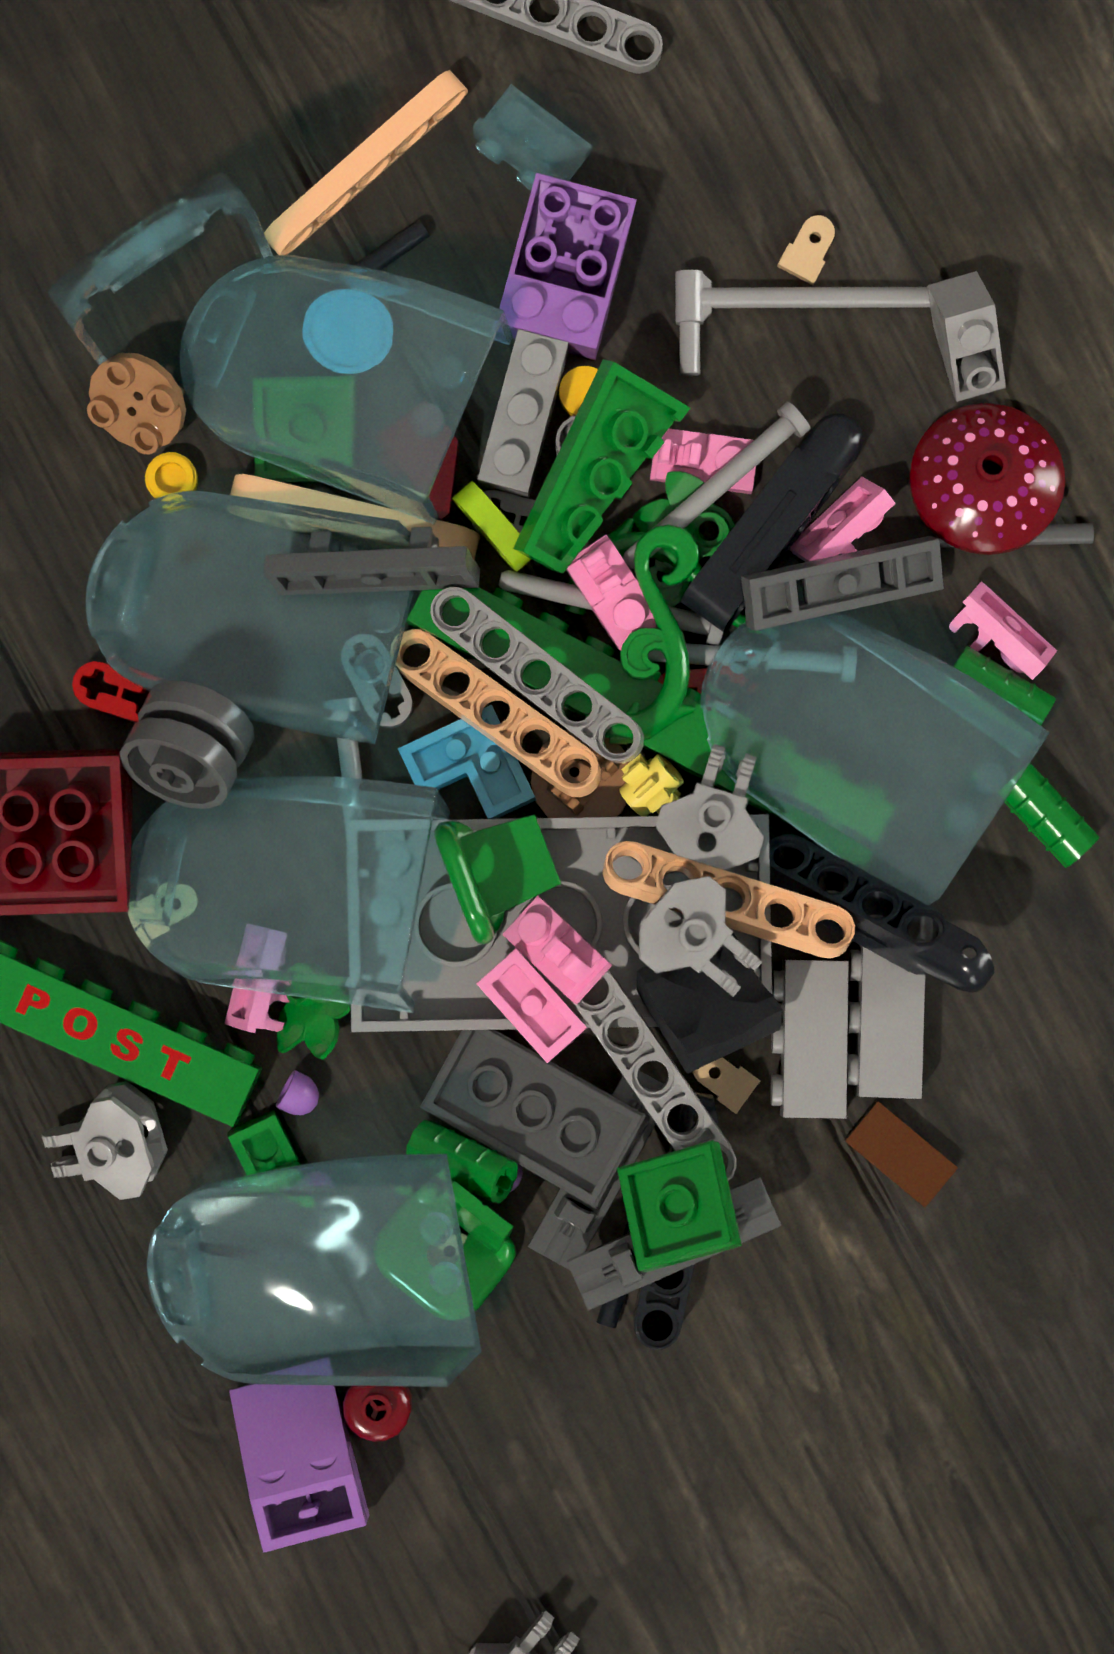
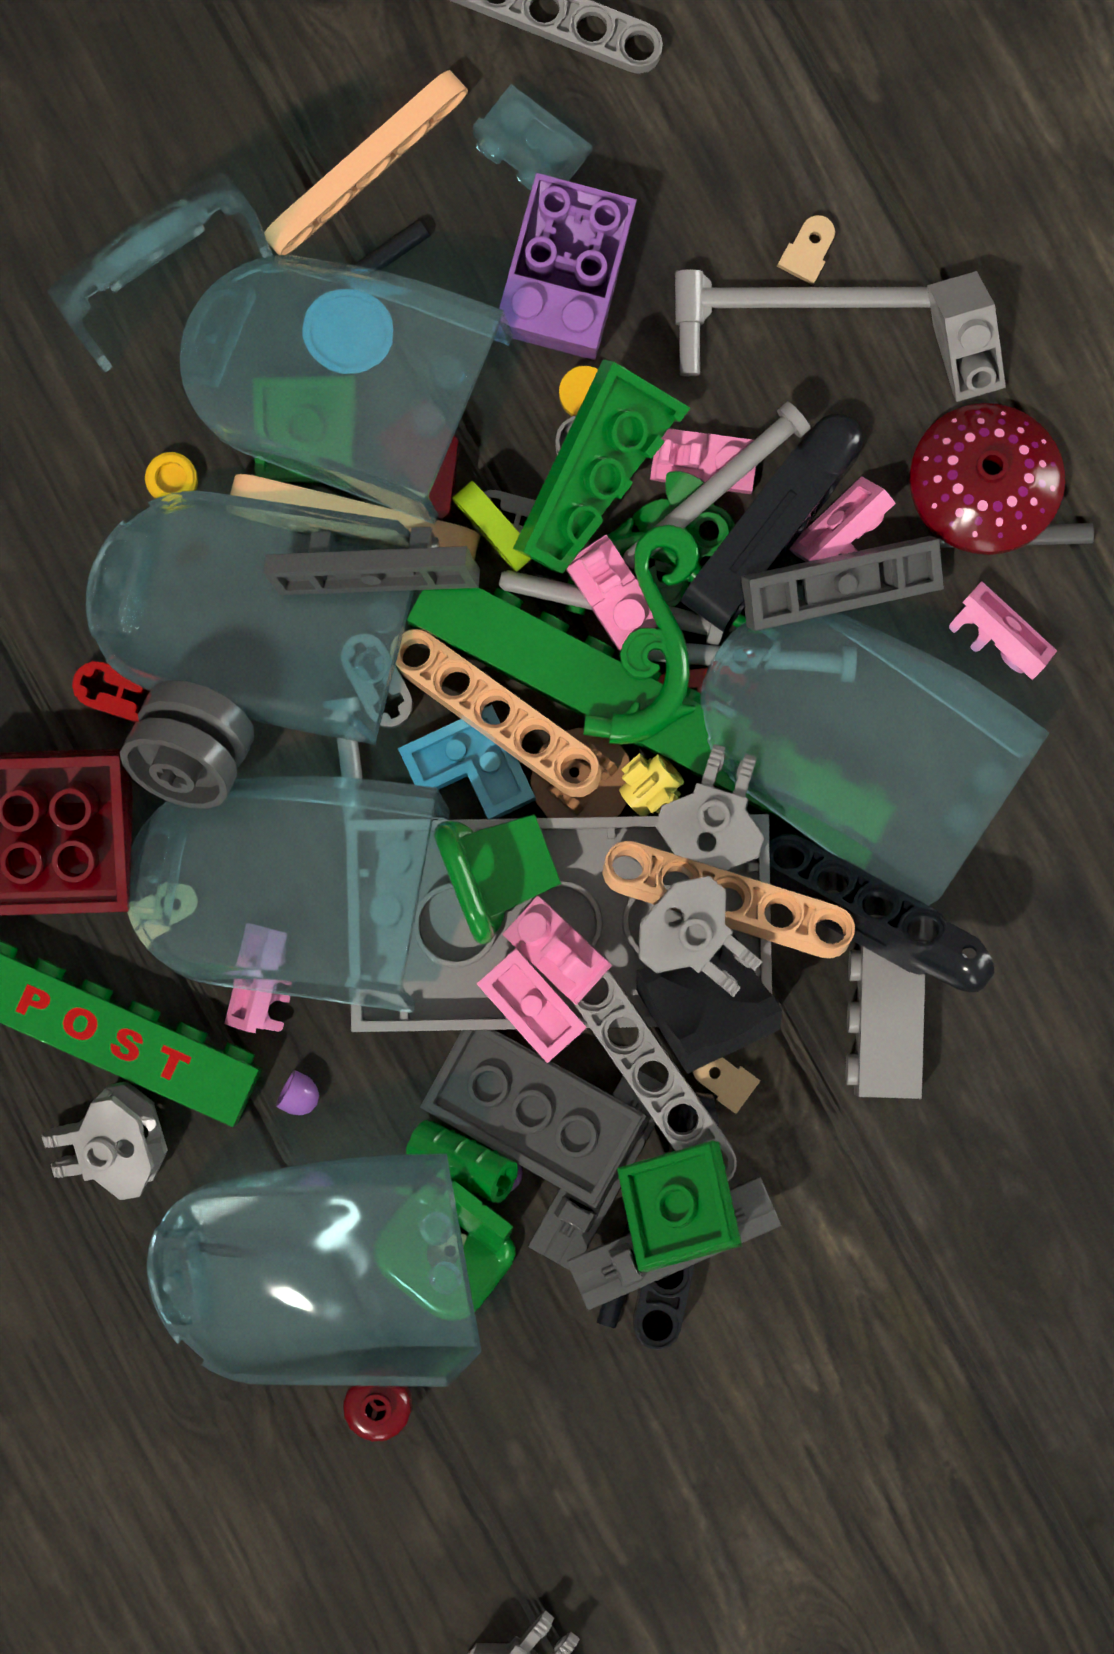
medium nougat plate [87,353,186,455] -> none
green slope [227,1110,317,1207] -> none
medium lavender slope [229,1363,370,1553] -> none
green plate [277,962,351,1060] -> none
light grey beam [430,587,644,764] -> none
light grey brick [477,329,569,498] -> none
light grey brick [770,960,849,1119] -> none
reddish brown tile [844,1101,958,1208] -> none
green axle [943,645,1056,737] -> none
green axle [995,761,1100,868] -> none

